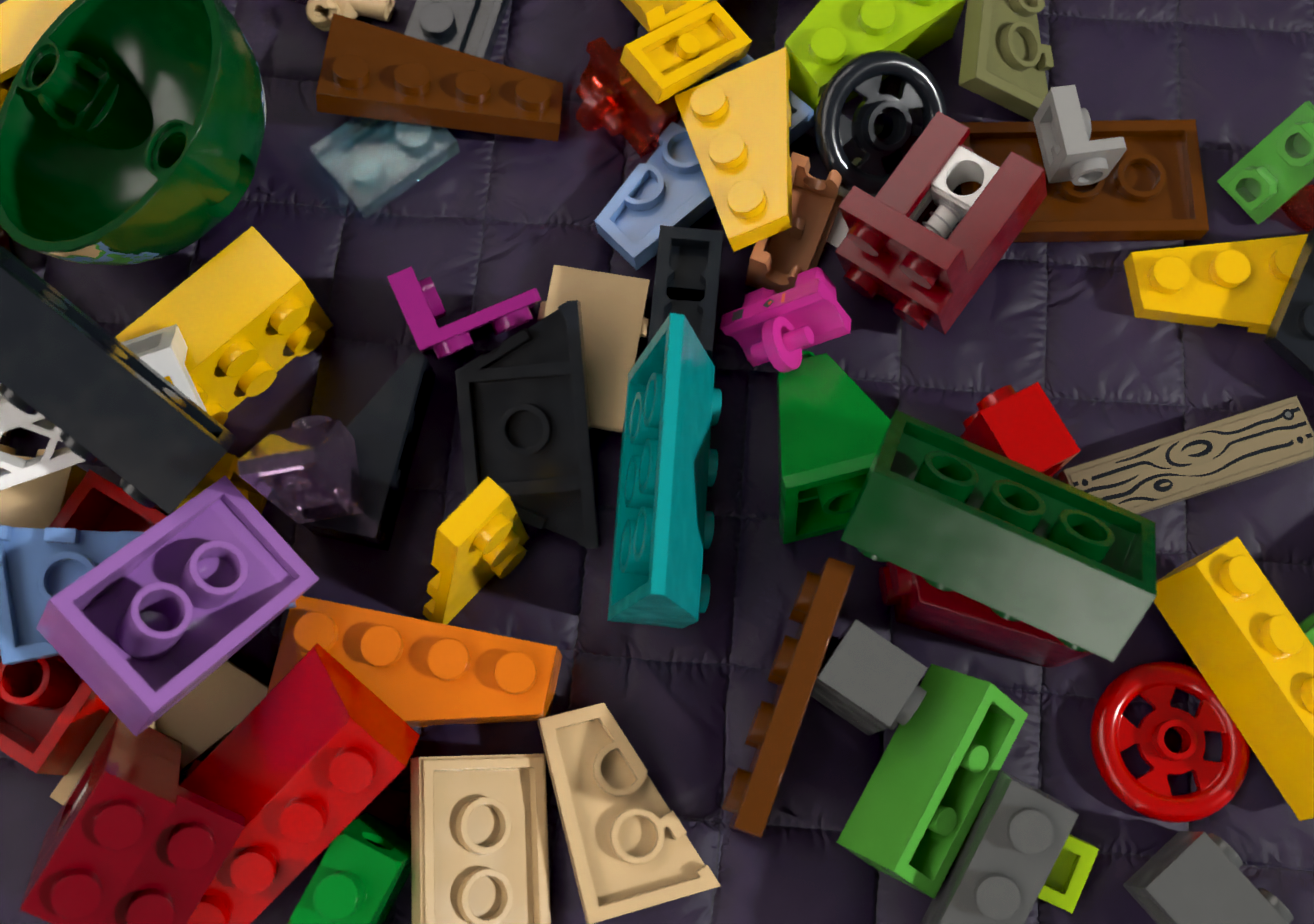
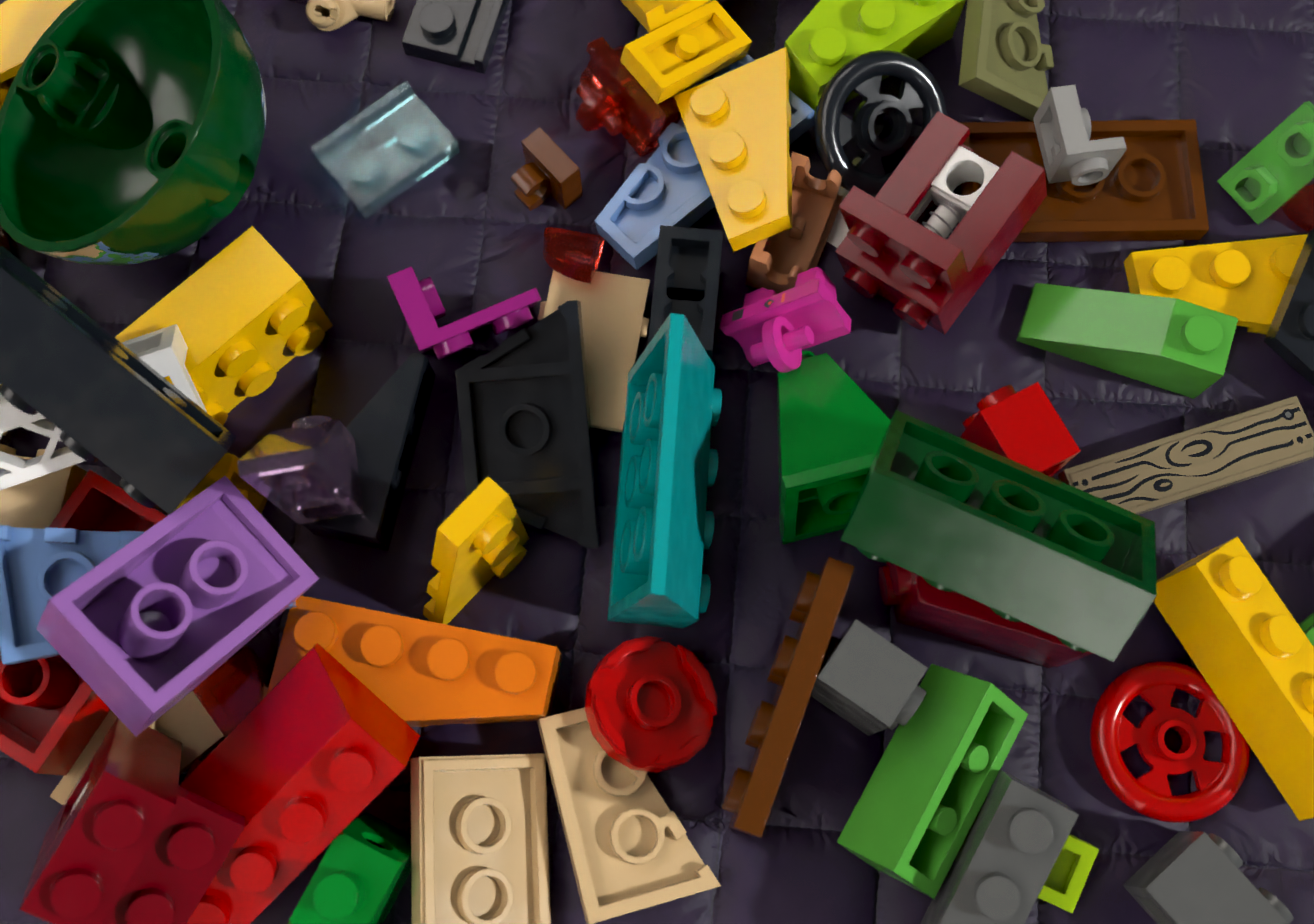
reddish brown wing [316,13,563,142] -> none
none -> clear red tile [192,647,264,738]
none -> reddish brown tile [511,127,583,211]
none -> clear red tile [543,226,604,283]
none -> red tile [585,636,717,773]
none -> bright green slope [1016,283,1238,399]

